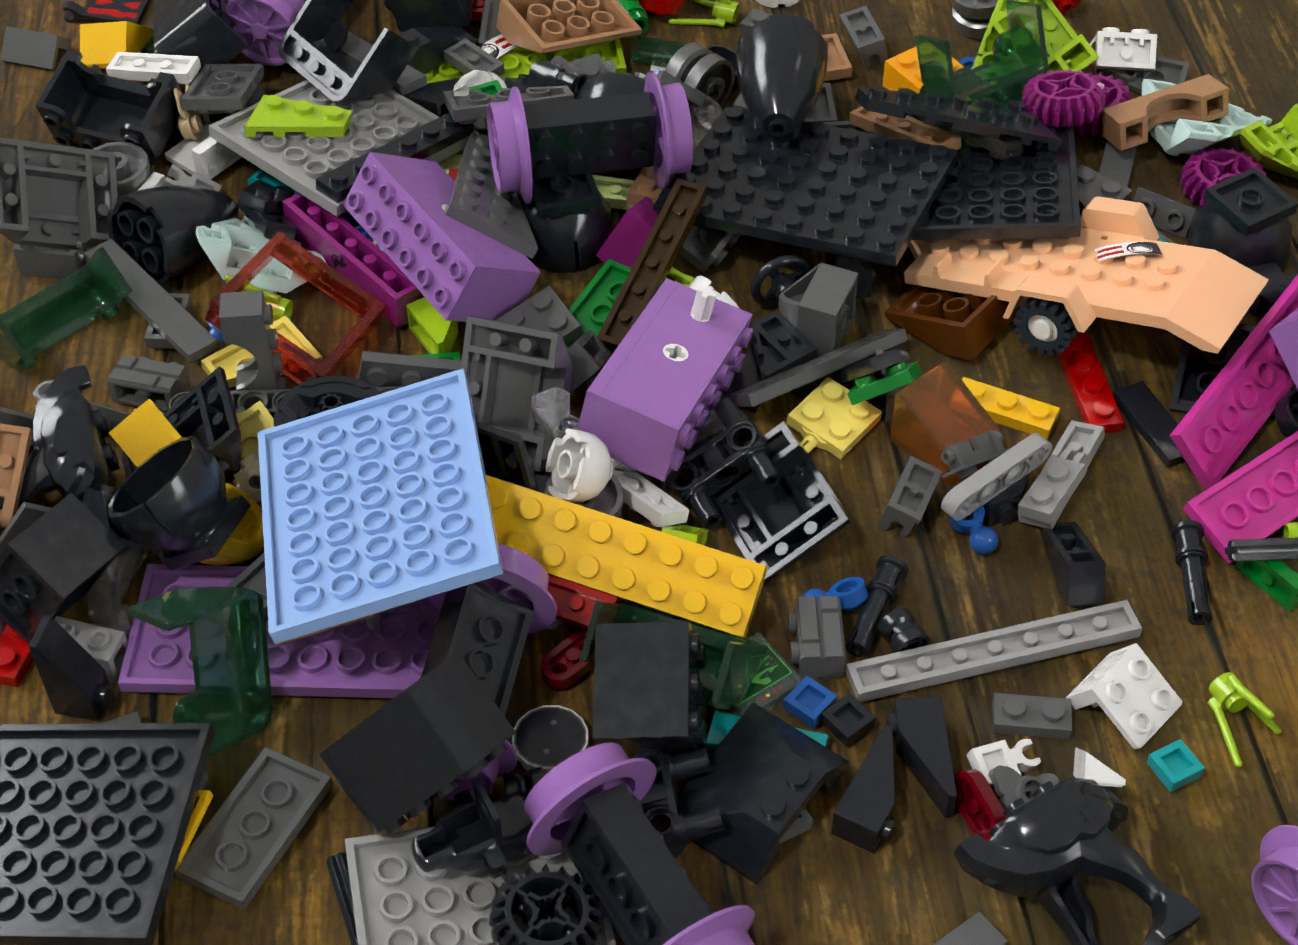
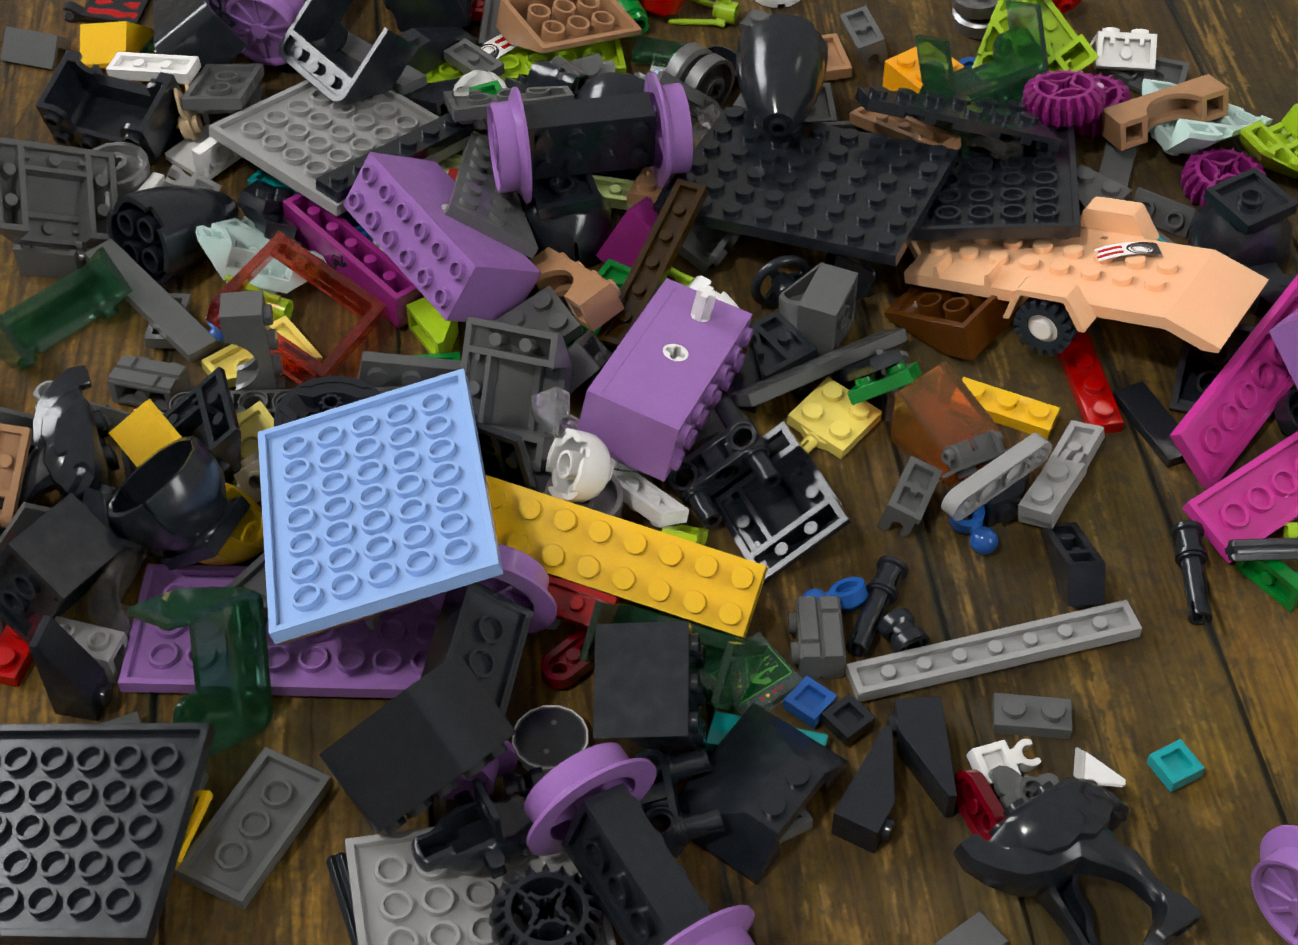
lime wing [244,95,352,137] -> none
white bracket [1066,643,1182,749] -> none
lime plant [1207,672,1282,768] -> none
none -> medium nougat arch [530,247,625,331]

